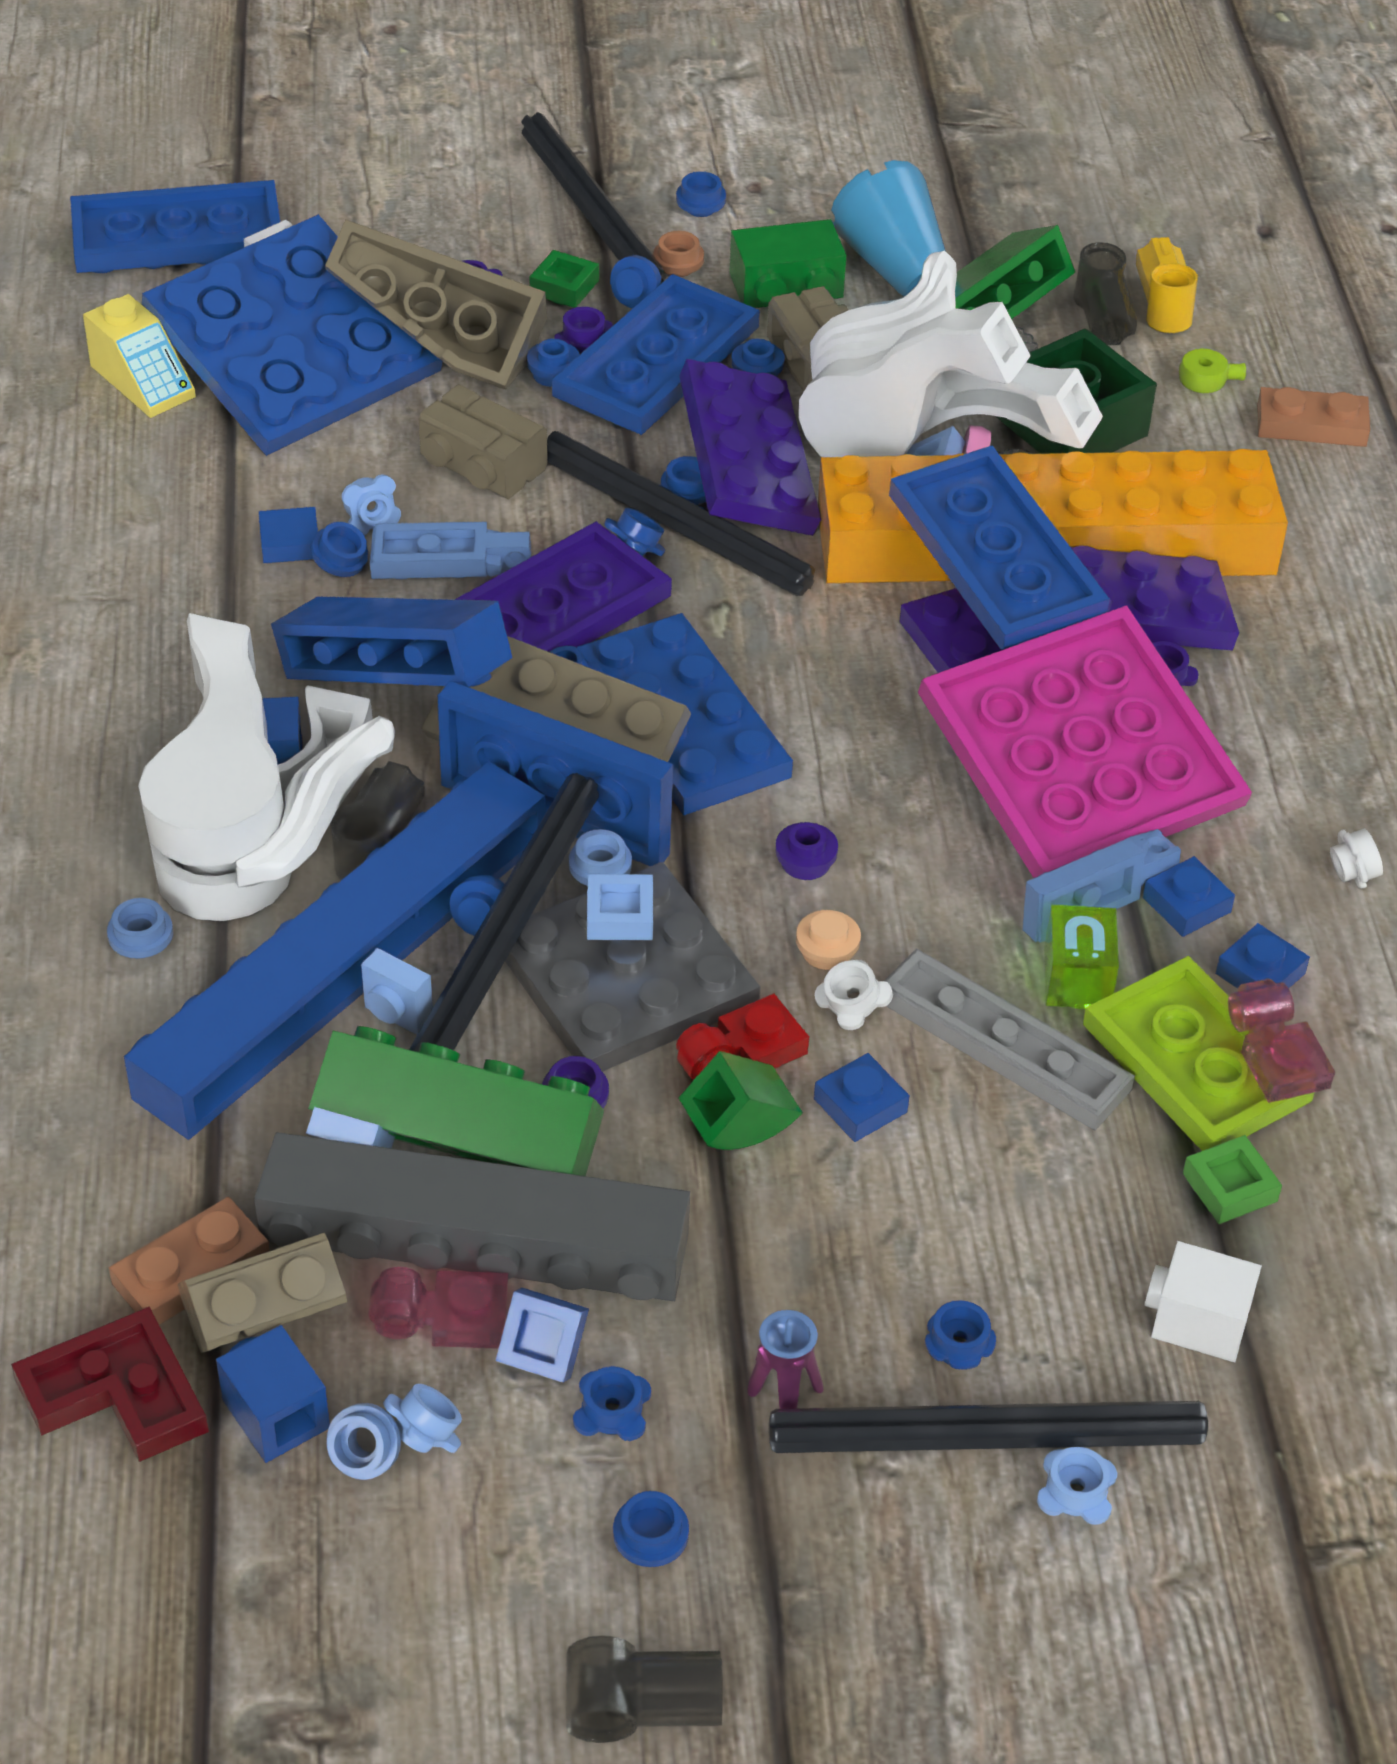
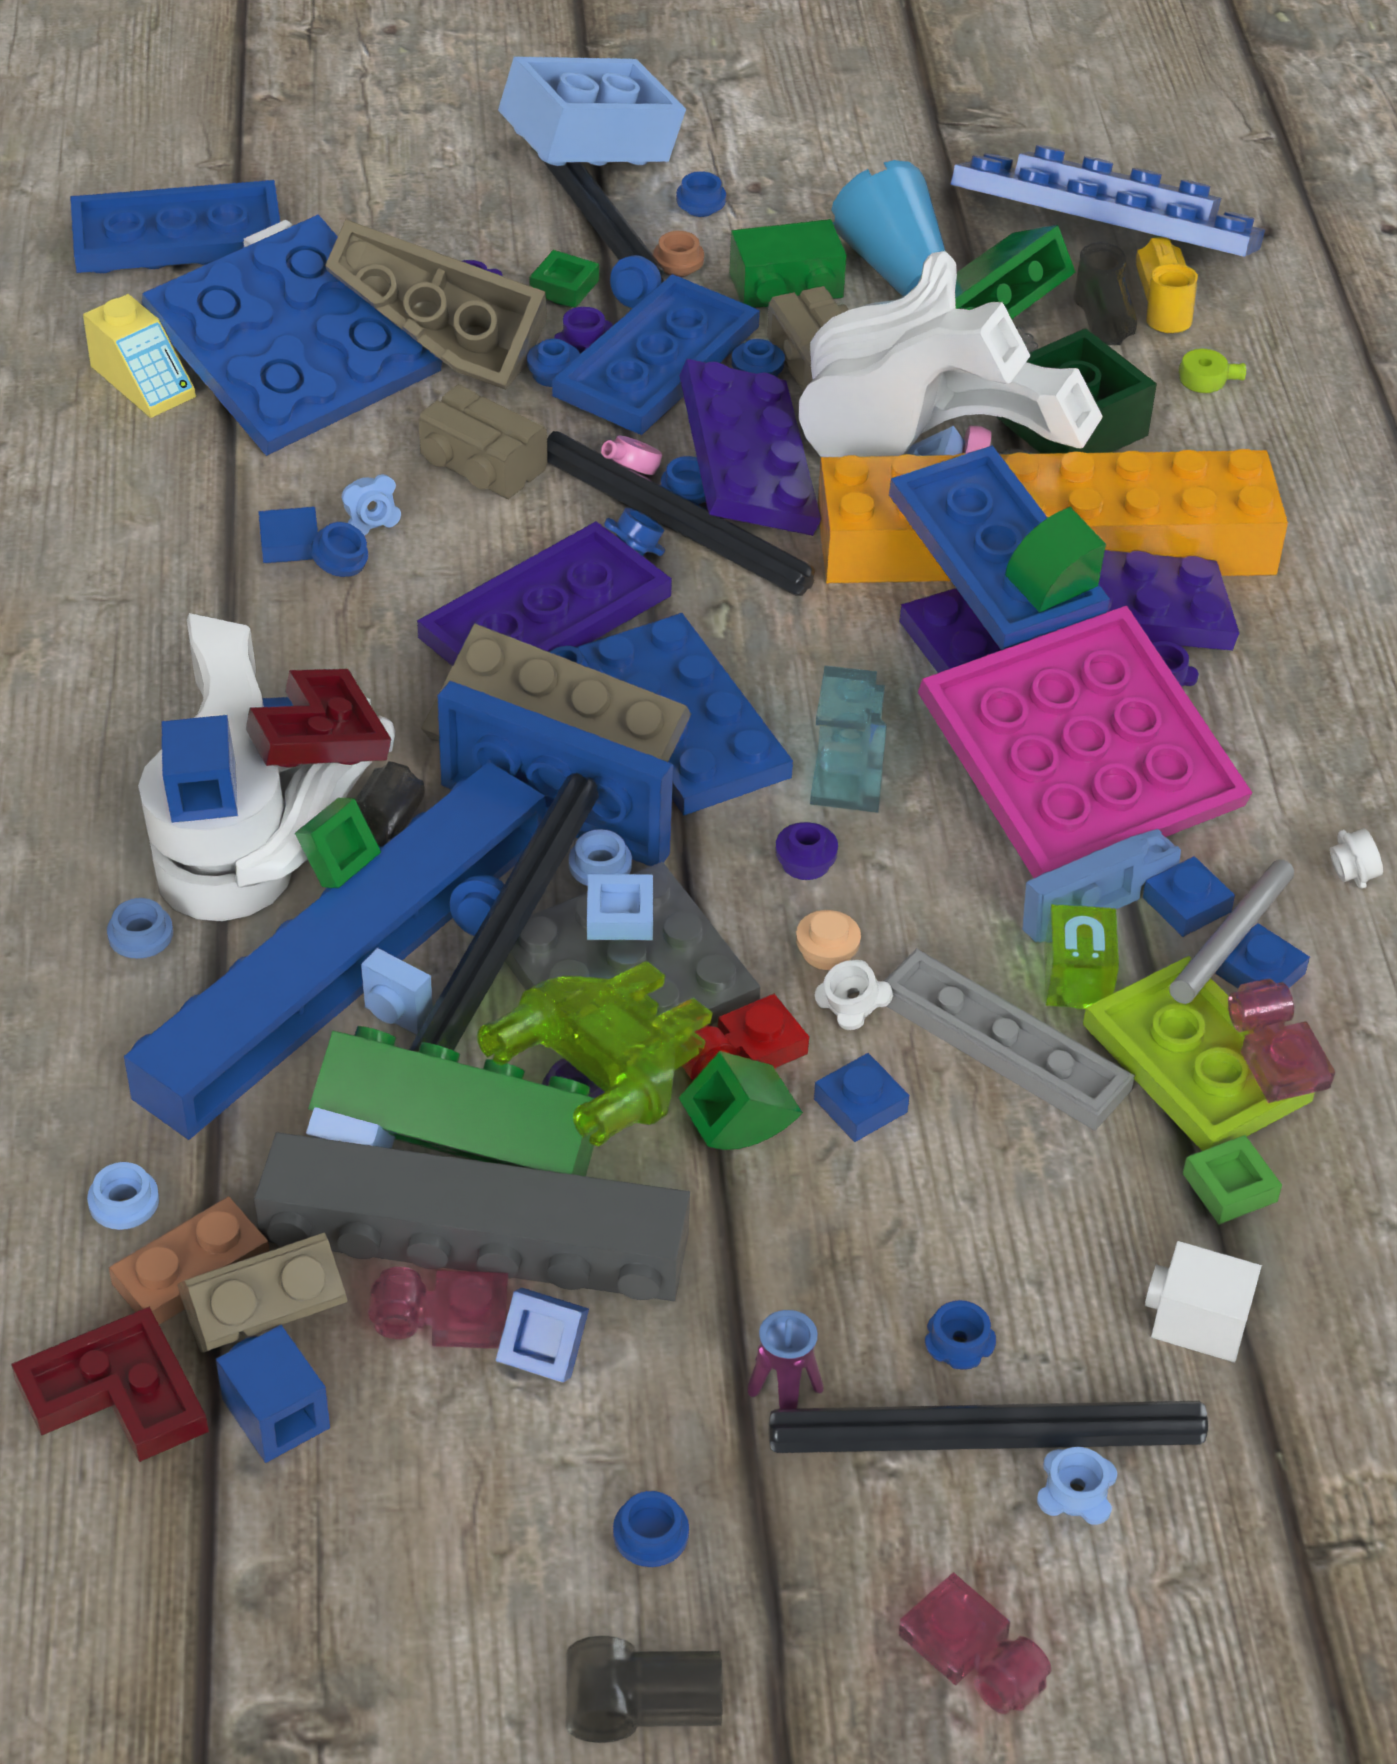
blue brick [271,596,513,687] -> none
medium blue plate [327,1403,401,1480] -> none
medium blue hinge [370,522,532,579] -> none
light blue plate [383,1384,462,1453] -> none
blue plate [573,1366,651,1441] -> none
nougat plate [1257,387,1370,447] -> none
none -> light blue plate [87,1162,159,1230]
none -> blue brick [161,715,238,823]
none -> dark red plate [246,669,392,768]
none -> green plate [295,797,381,888]
none -> clear neon green connector [477,960,713,1147]
none -> light blue brick [498,57,686,166]
none -> bright pink piece [601,436,662,475]
none -> clear light blue window [810,665,887,813]
none -> clear pink plate [899,1572,1051,1714]
none -> plate [951,145,1265,257]
none -> green brick [1005,507,1106,613]
none -> light grey bar [1169,860,1294,1004]

